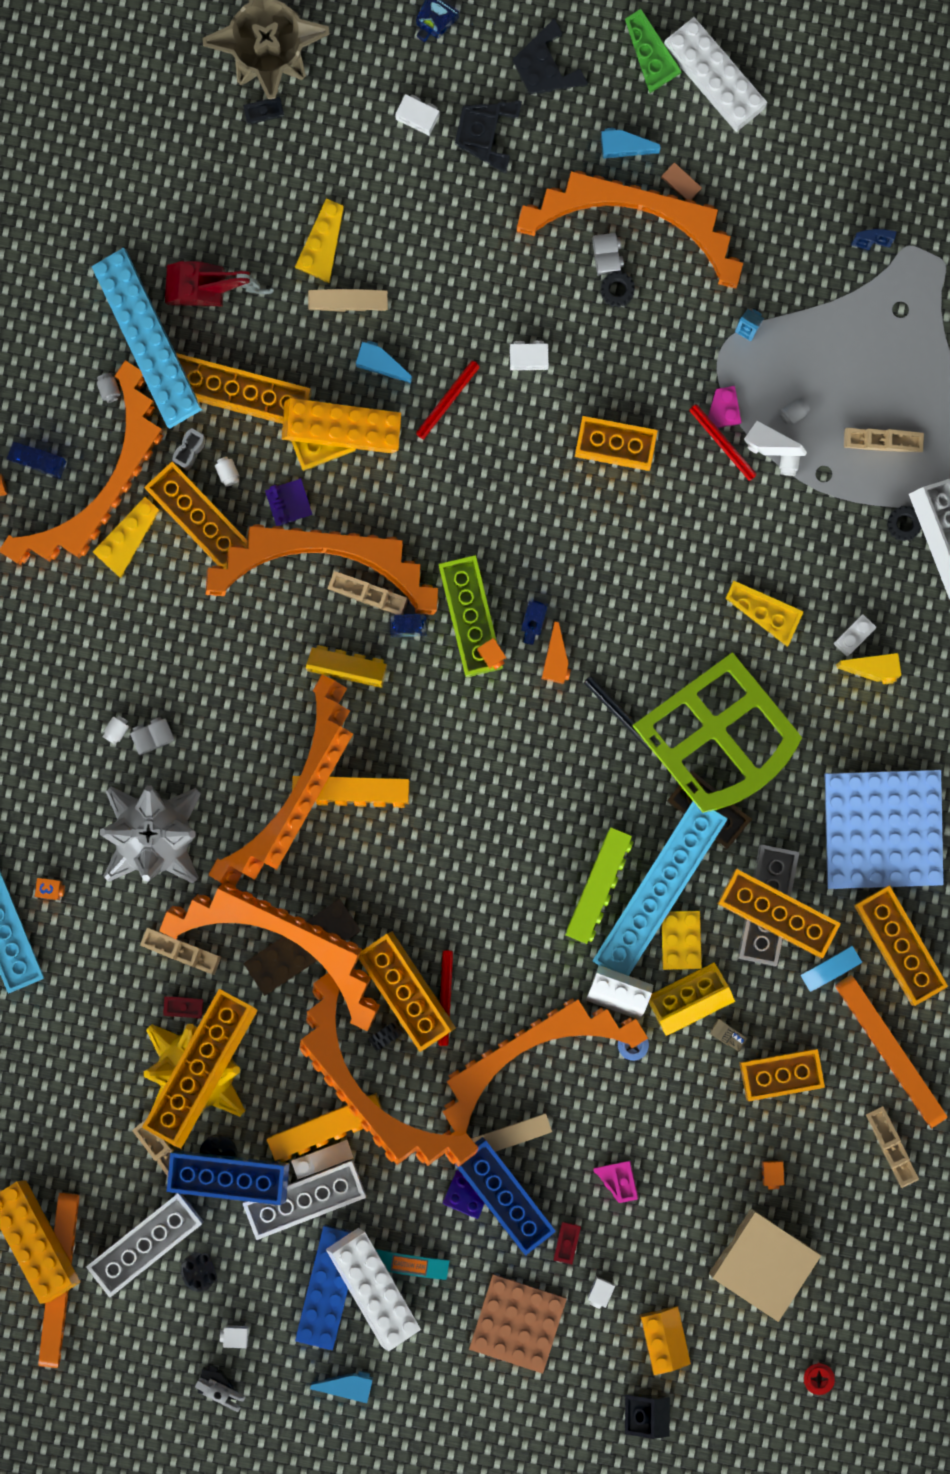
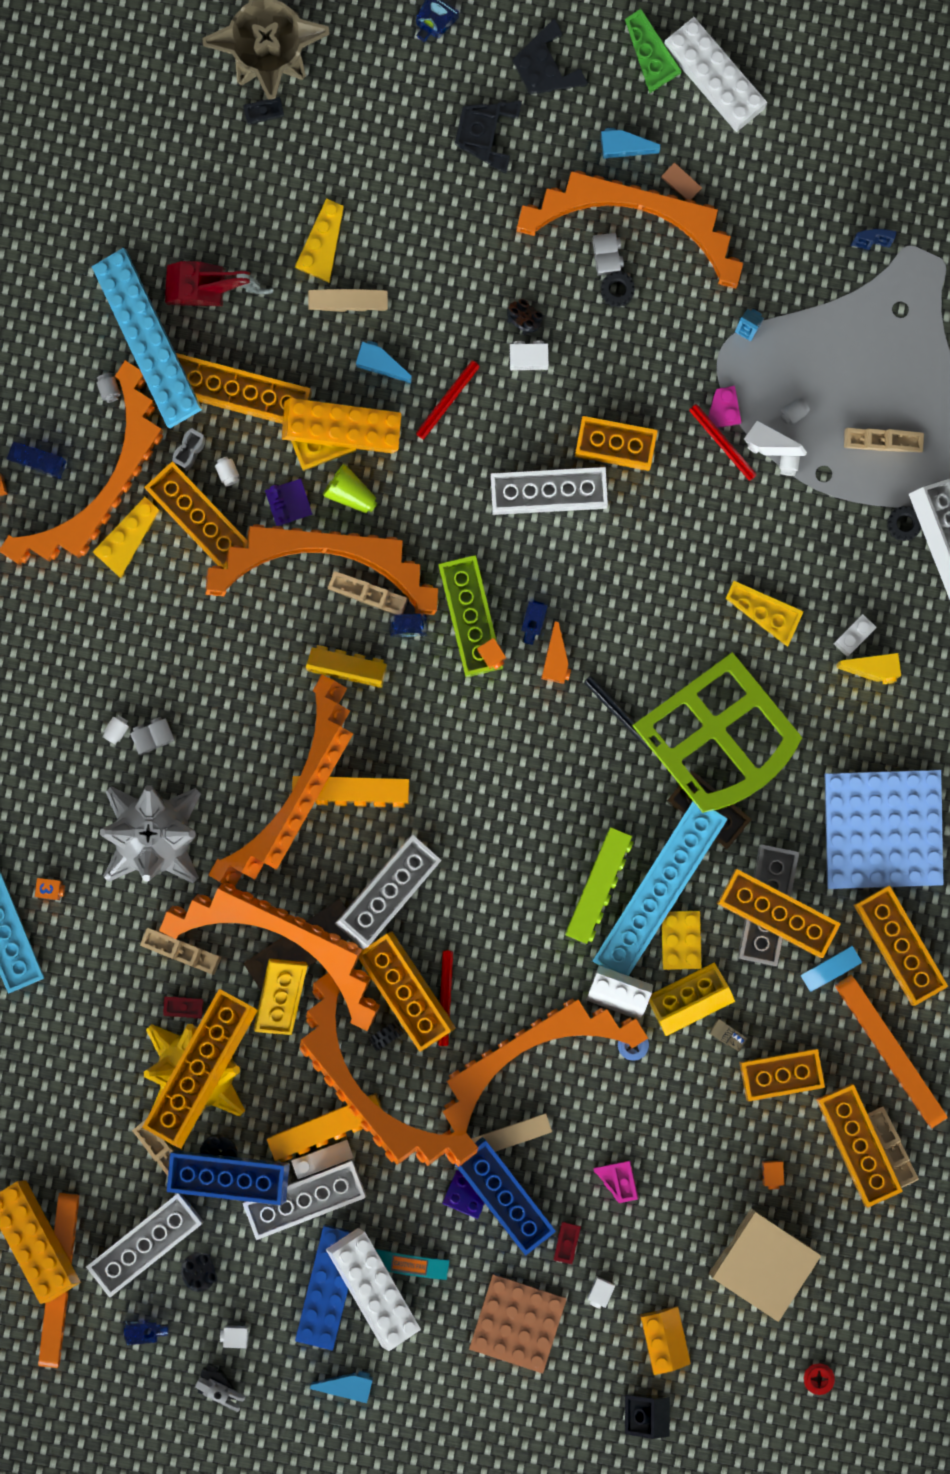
white brick [395,94,440,136] -> none
none -> clear blue torso [123,1320,168,1345]
none -> yellow tile [253,959,308,1035]
none -> lime cone [323,464,377,513]
none -> white brick [335,835,442,949]
none -> white brick [491,467,608,515]
none -> black plate [507,299,543,336]
none -> light orange brick [816,1084,903,1208]

